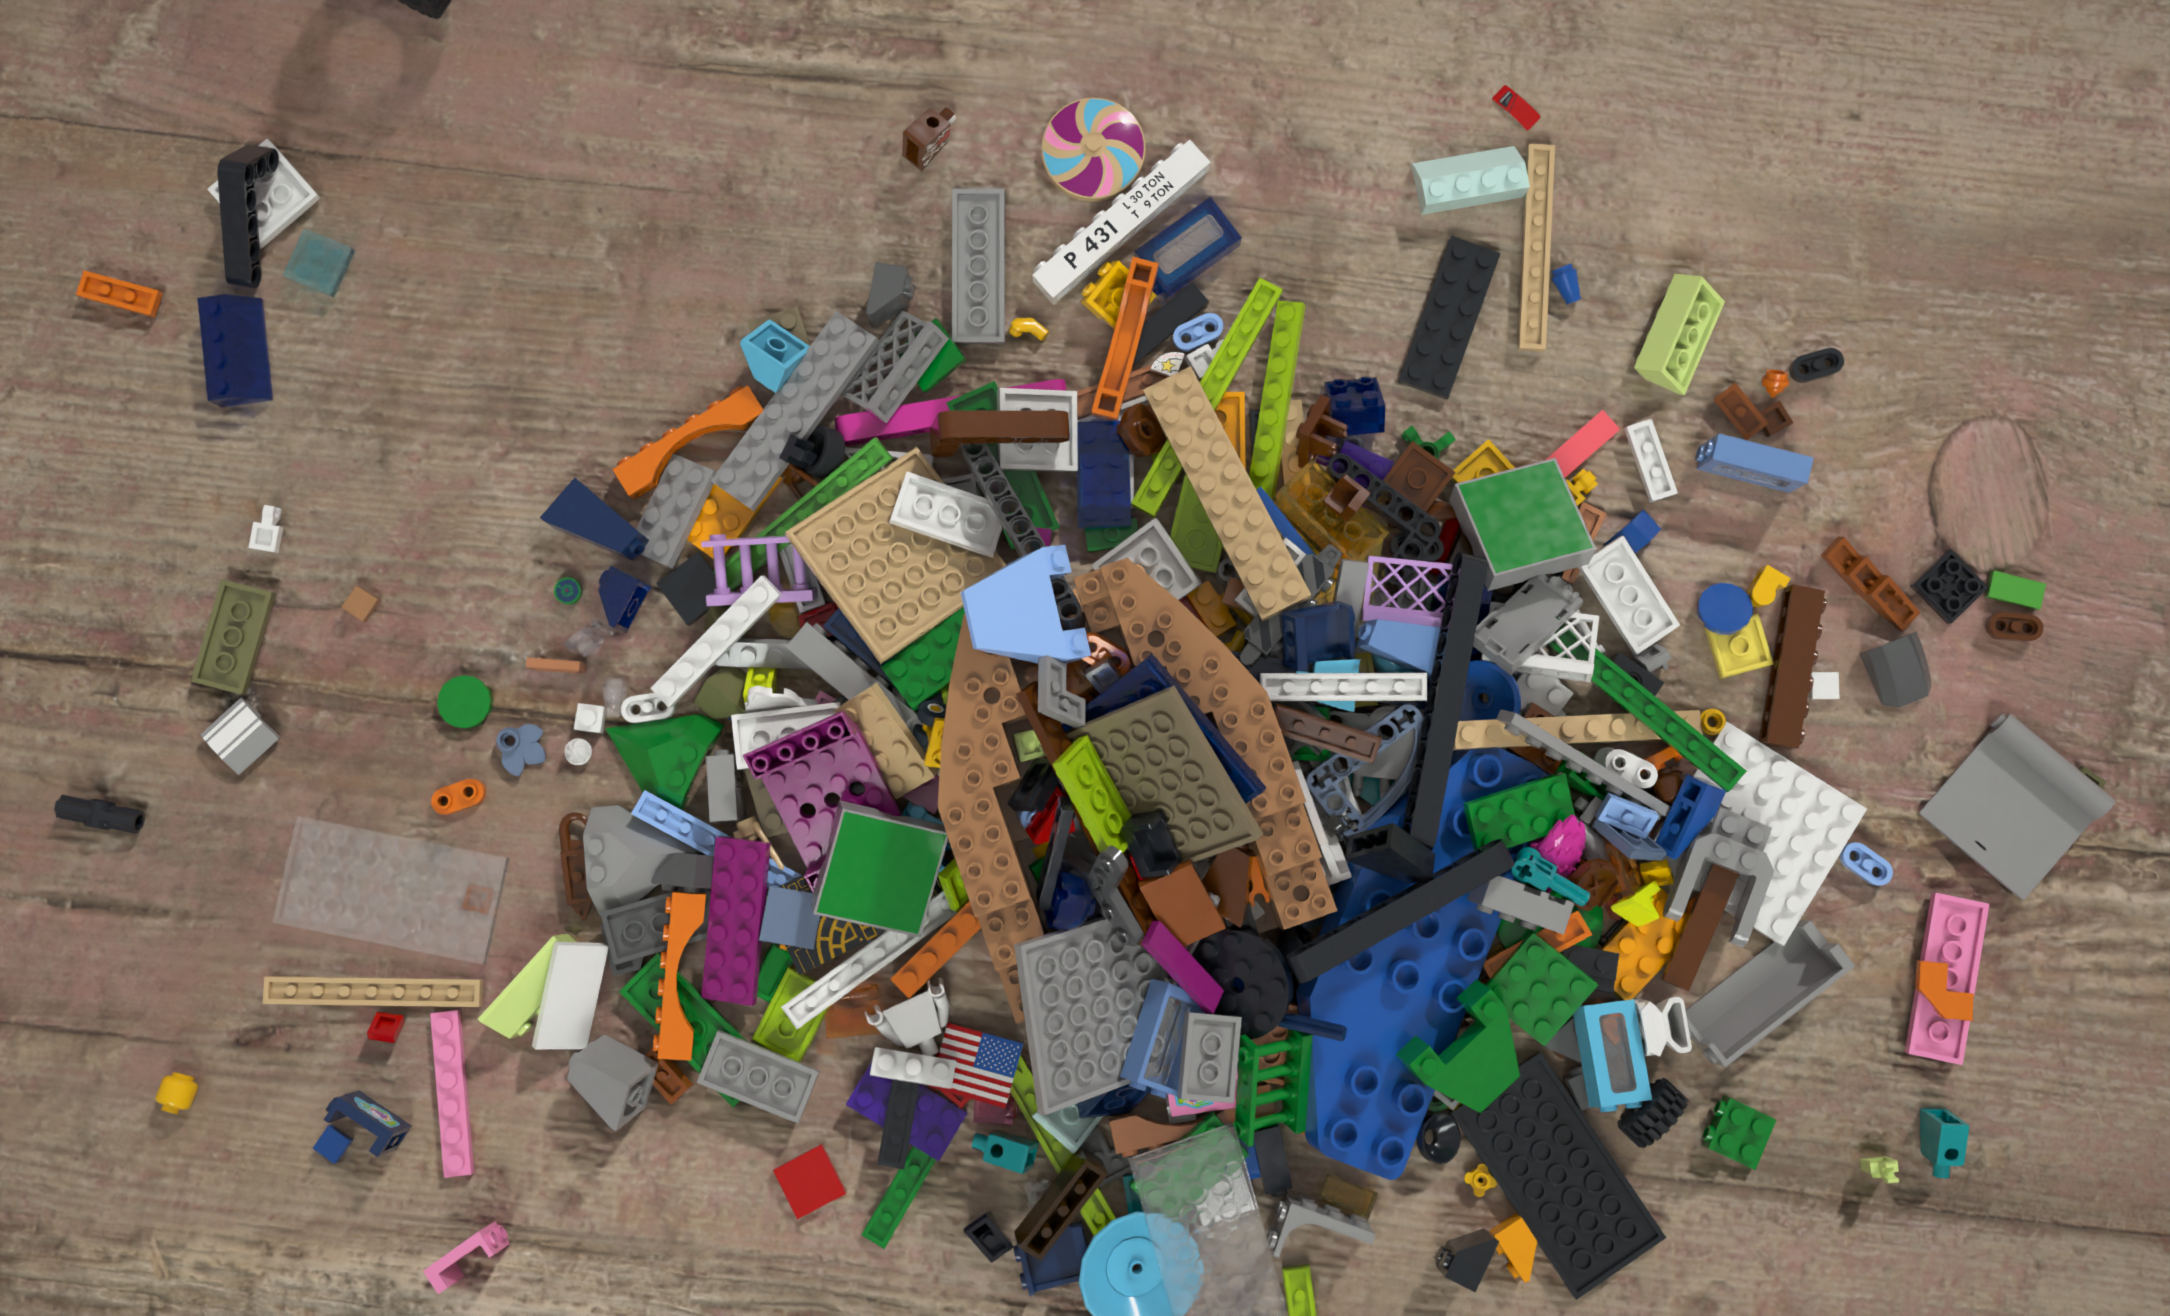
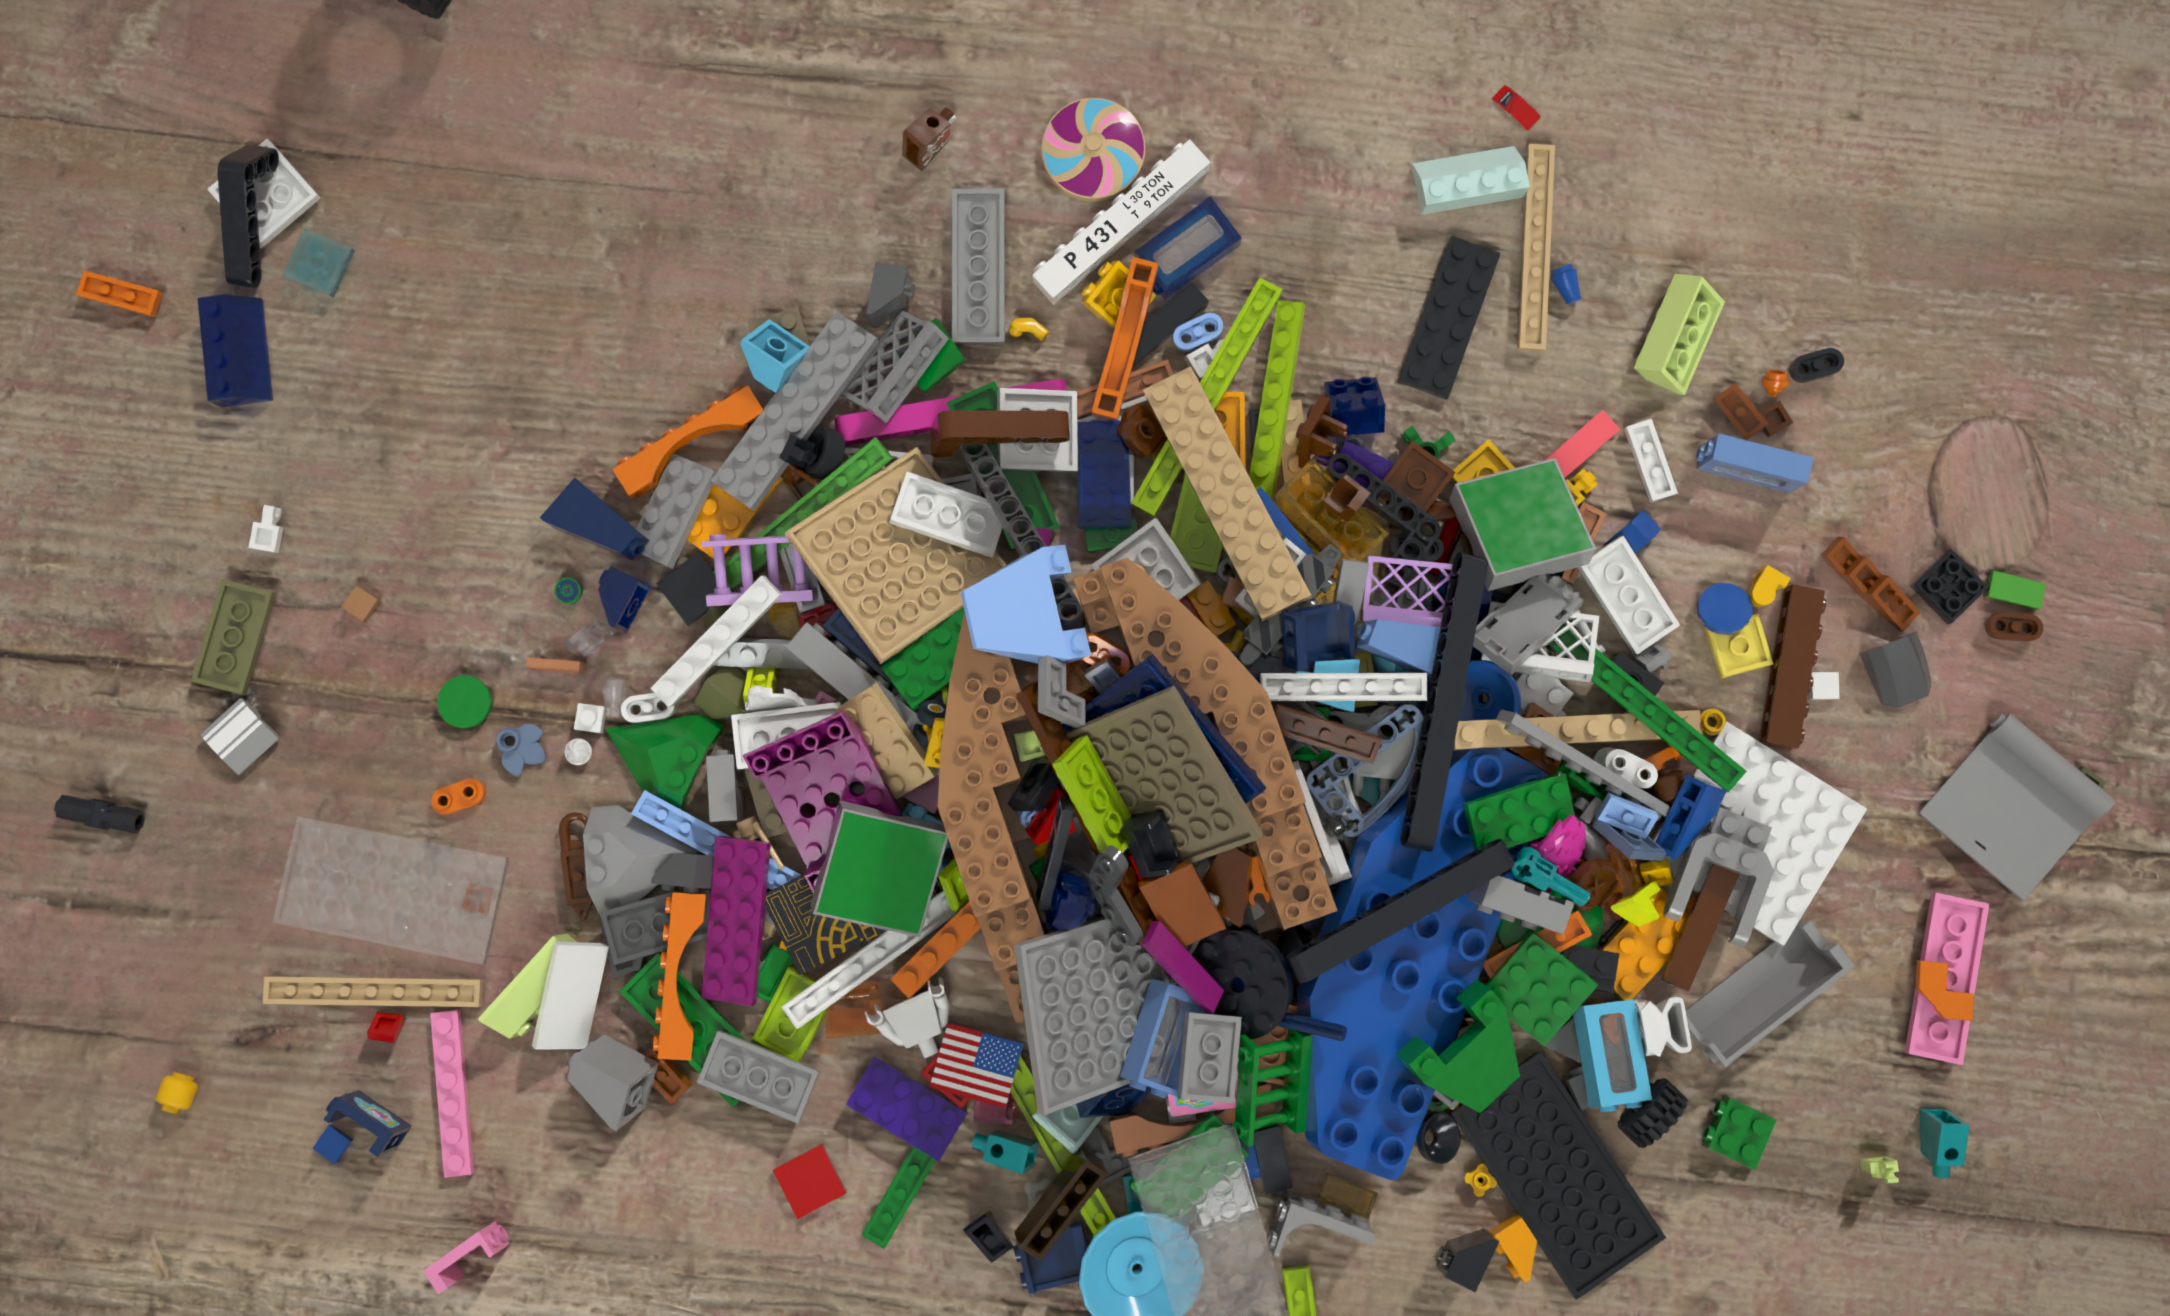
sand blue tile [759,886,820,950] -> none
white plate [870,1047,956,1089] -> none
black tile [877,1079,919,1170] -> none
white tile [1150,352,1185,377] -> none
black slope [1346,823,1435,884] -> none
light blue plate [1839,842,1893,886] -> none

